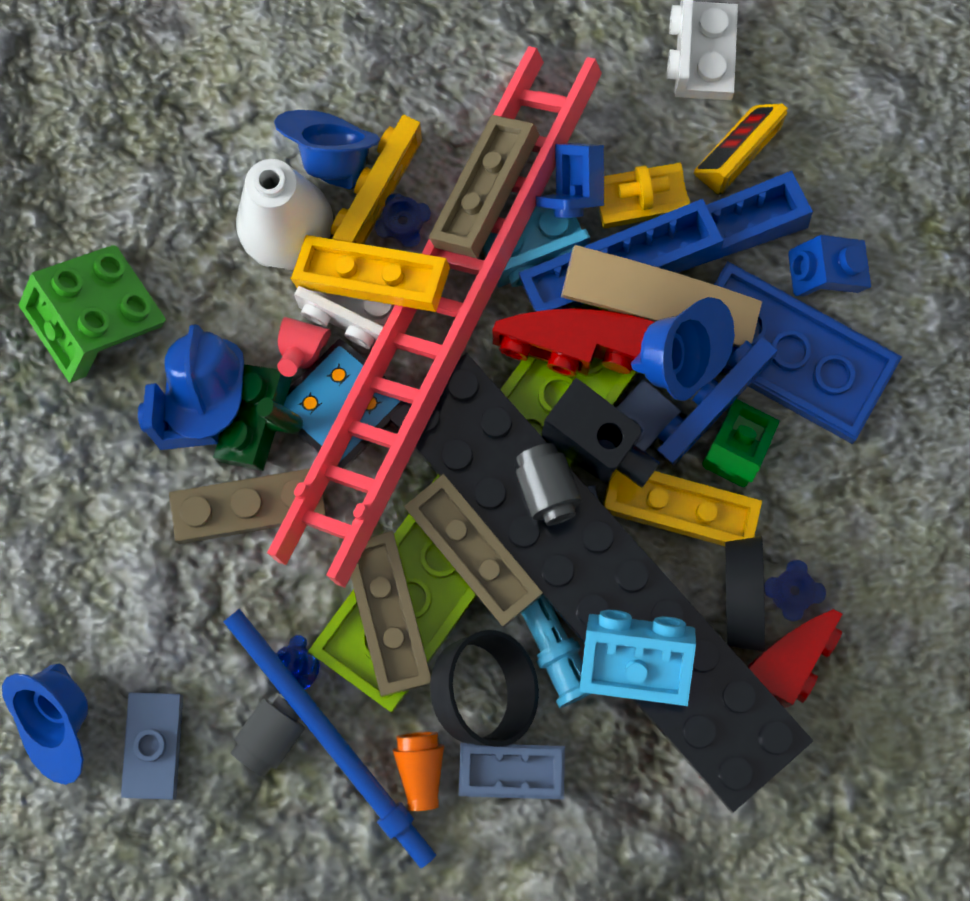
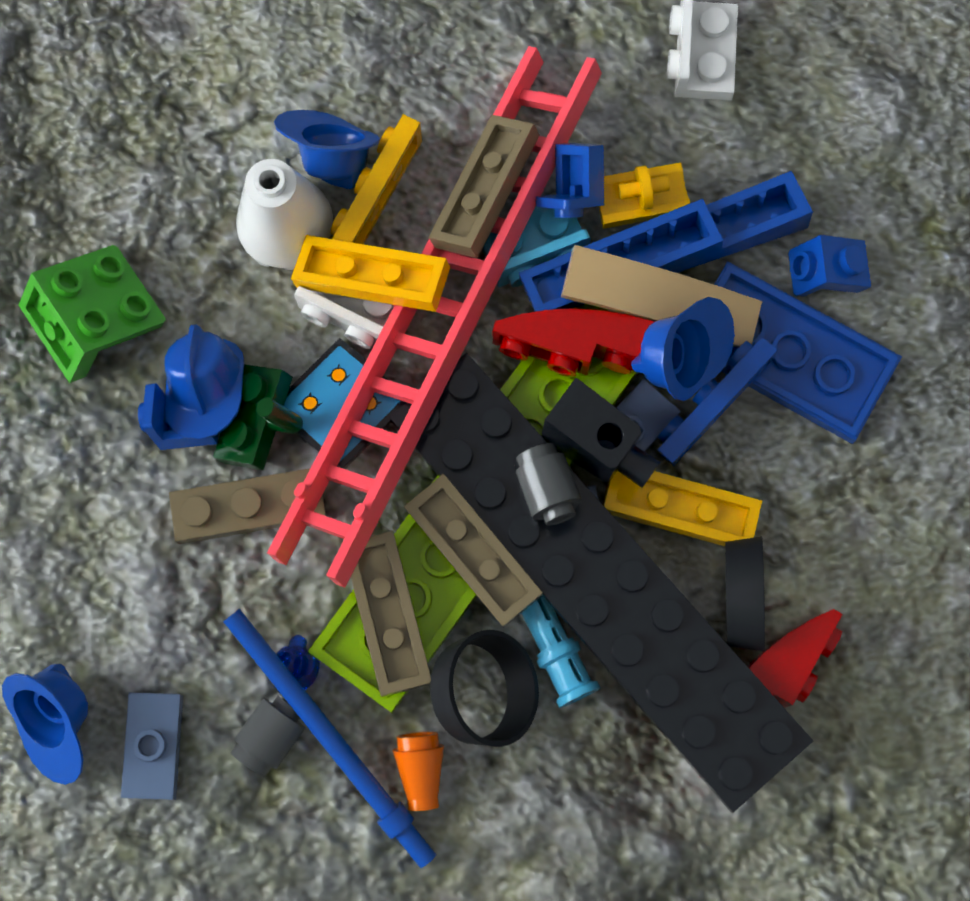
coral piece [277,317,331,377] -> none
clear blue plate [375,193,431,248] -> none
sand blue plate [459,743,565,800] -> none
medium azure bracket [579,610,696,706] -> none
yellow slope [694,104,788,195] -> none
green slope [702,399,780,487] -> none
clear blue plate [764,560,826,621] -> none

